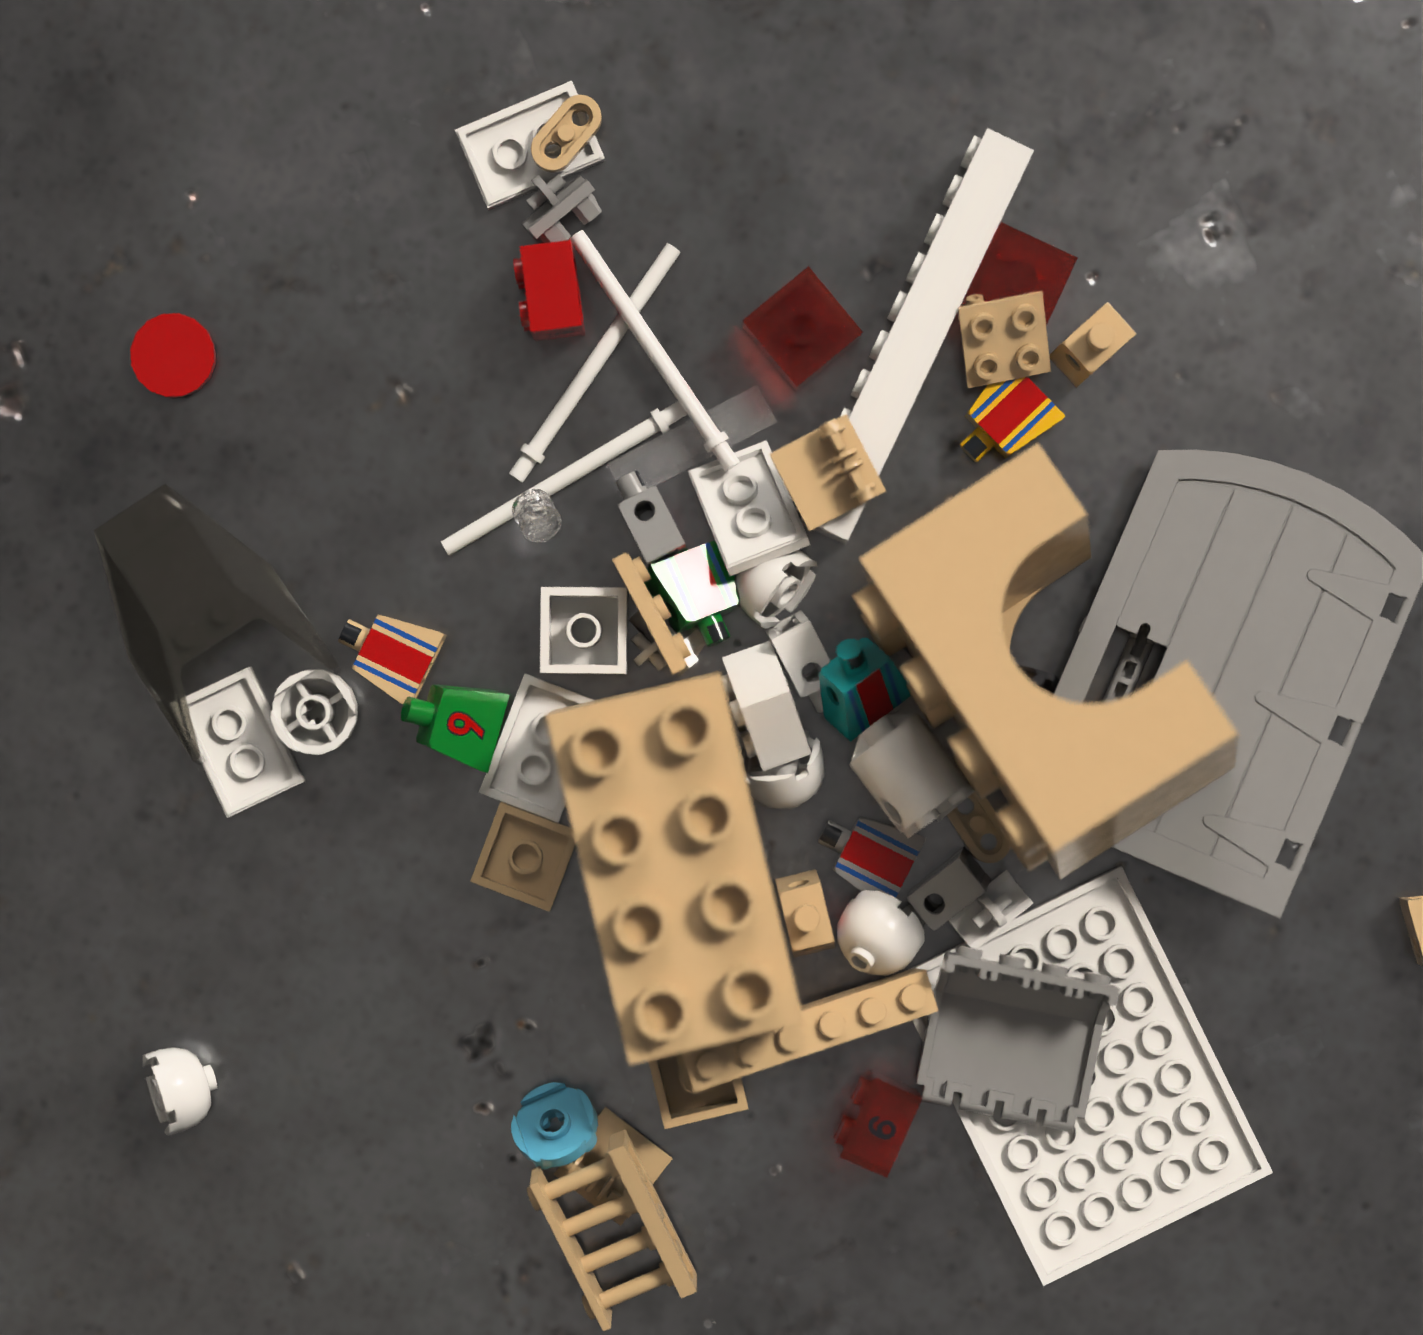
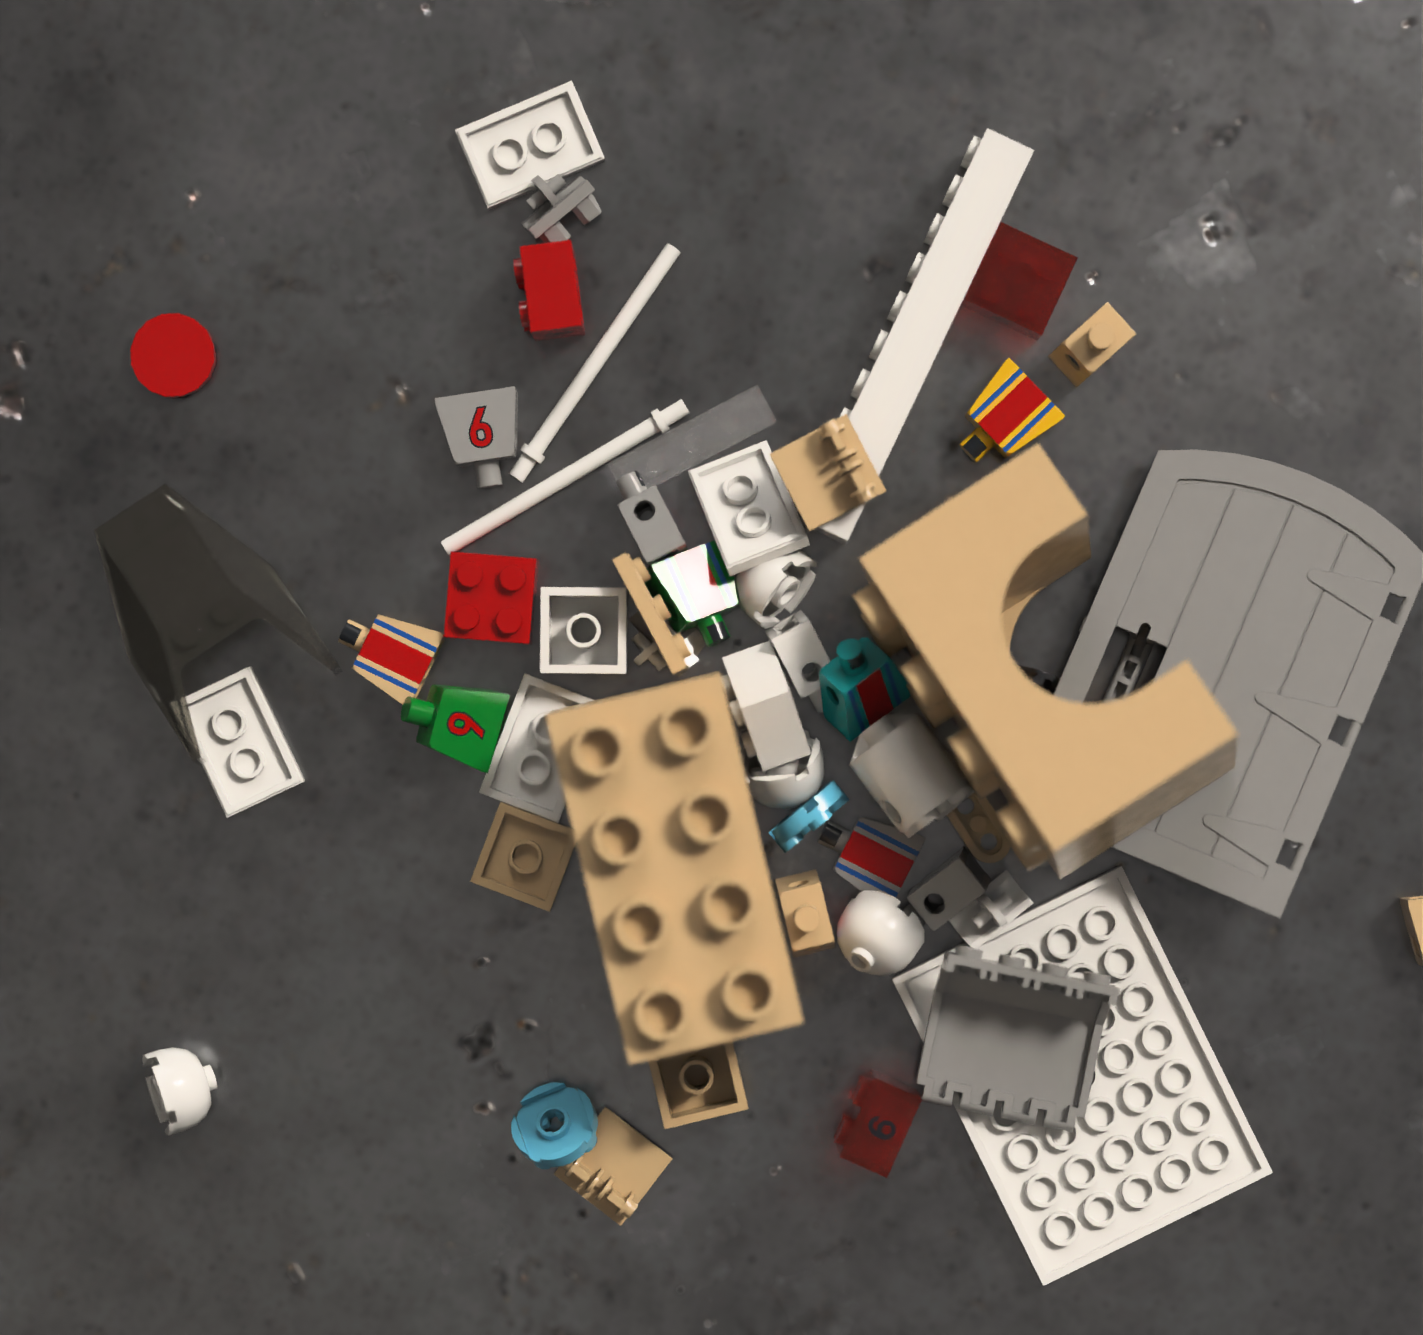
white cylinder [271,669,358,755] -> none
clear wheel [512,489,562,543] -> none
tan fence [527,1129,697,1331] -> none
tan plate [531,95,602,173] -> none
white bar [569,230,740,471] -> none
tan brick [675,968,939,1093] -> none
clear red brick [742,266,863,391] -> none
tan hinge [958,291,1051,388] -> none
none -> light grey torso [434,386,518,489]
none -> red brick [444,552,539,645]
none -> medium azure plate [768,780,850,853]

